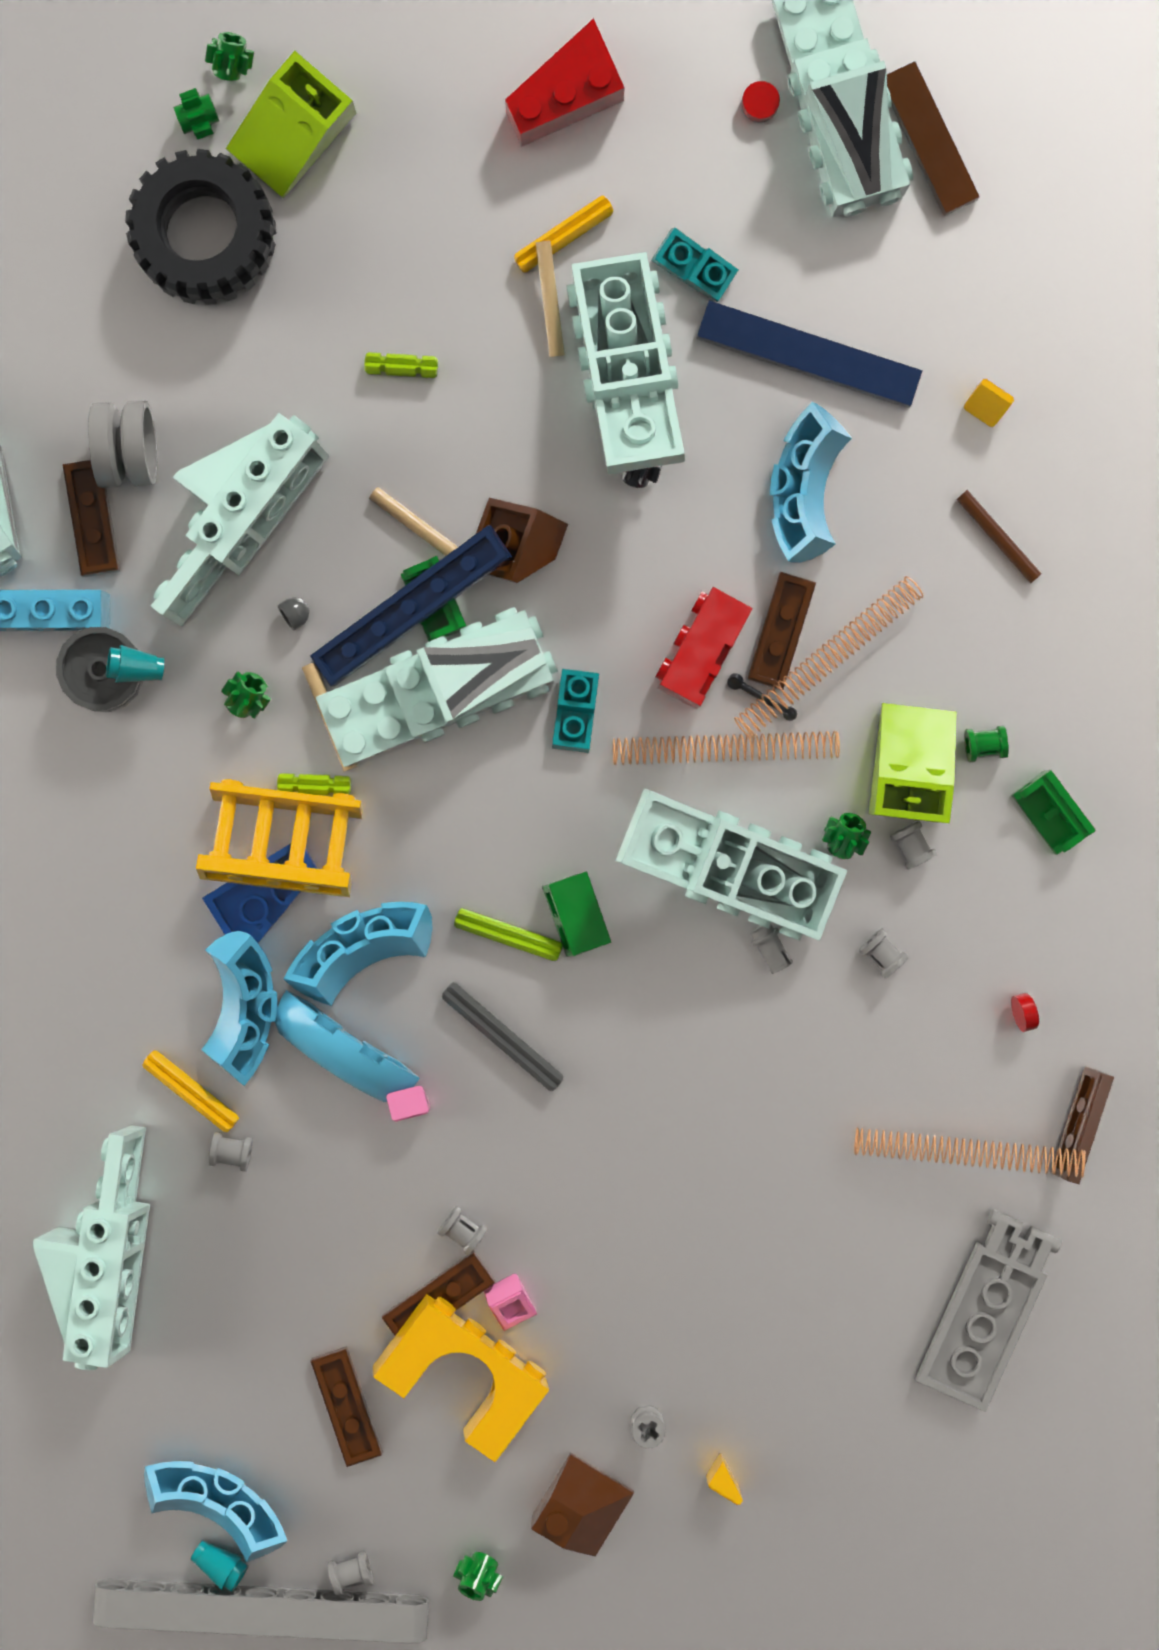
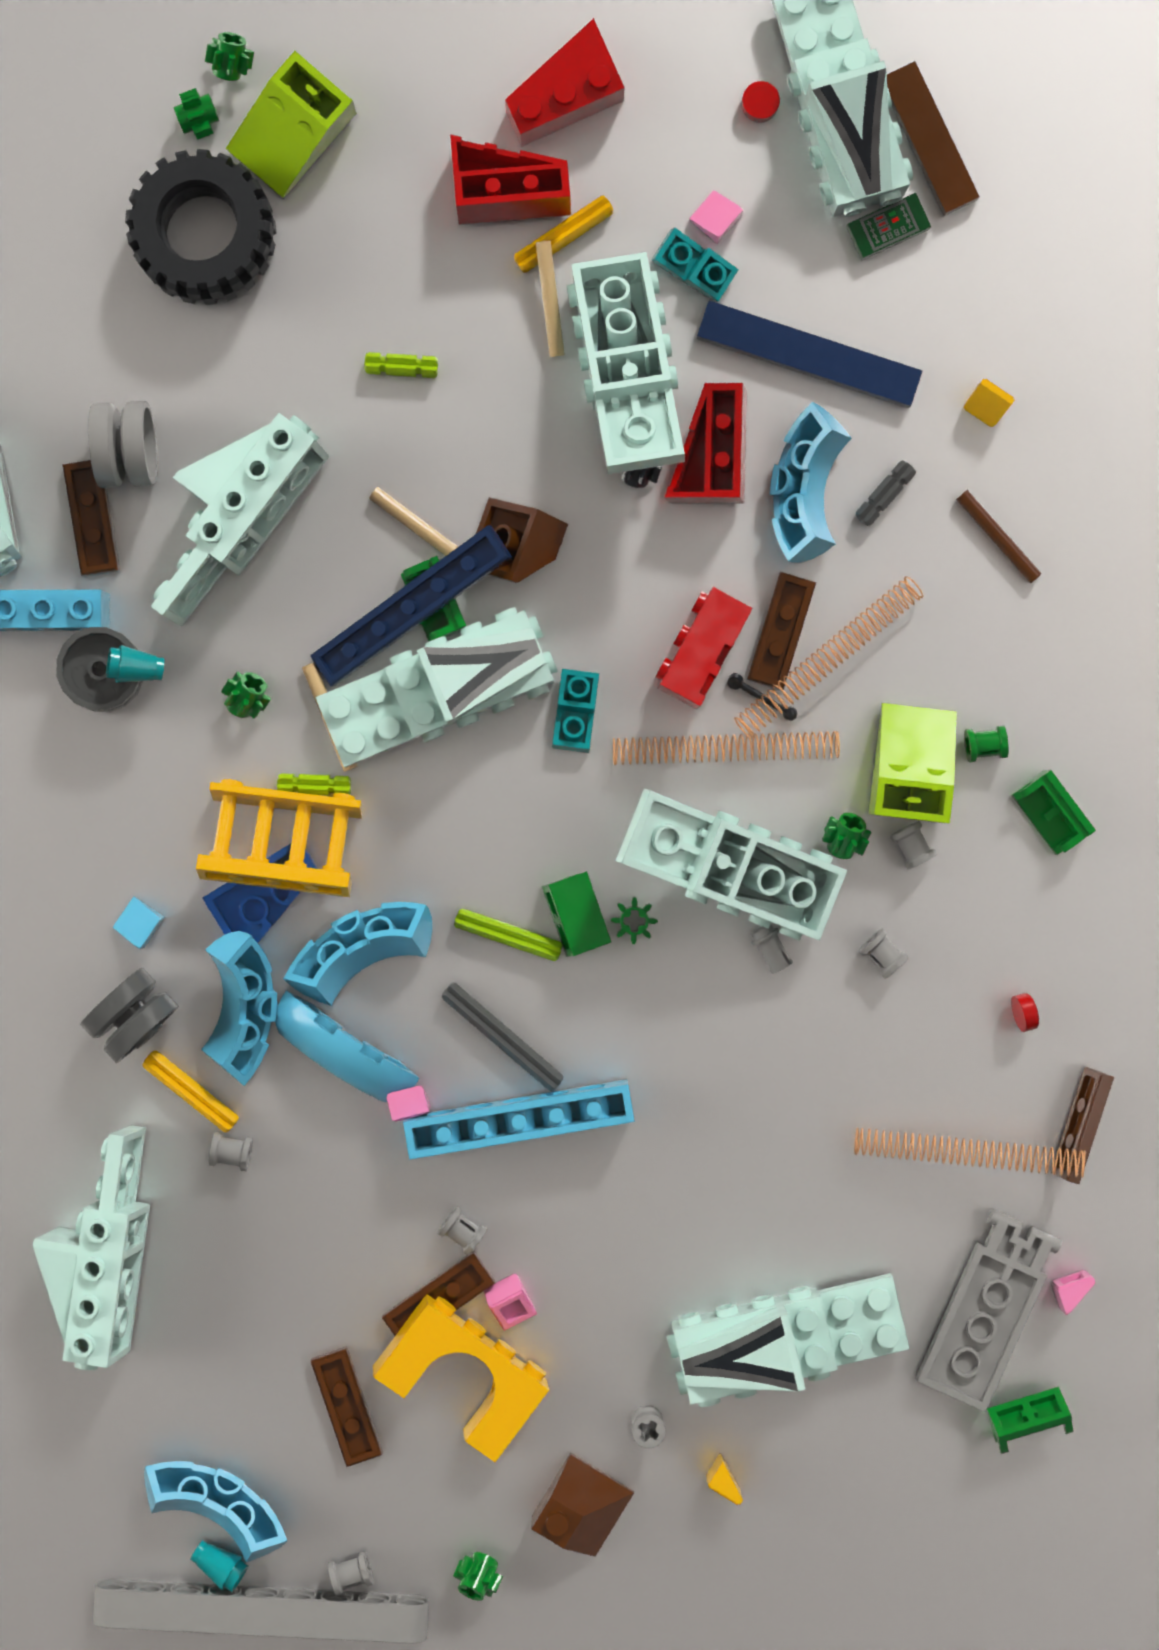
dark grey hinge [277,597,309,631] -> none
none -> dark grey wheel [80,968,179,1063]
none -> medium azure slope [113,896,165,949]
none -> medium azure brick [403,1079,635,1160]
none -> red wedge [450,134,571,225]
none -> green gear [611,897,658,944]
none -> red wedge [664,383,747,504]
none -> light aqua wedge [667,1273,910,1407]
none -> bright pink slope [689,190,743,244]
none -> dark green tile [846,193,931,261]
none -> dark grey axle [855,460,916,526]
none -> green hinge [987,1387,1074,1454]
none -> bright pink slope [1050,1270,1095,1315]

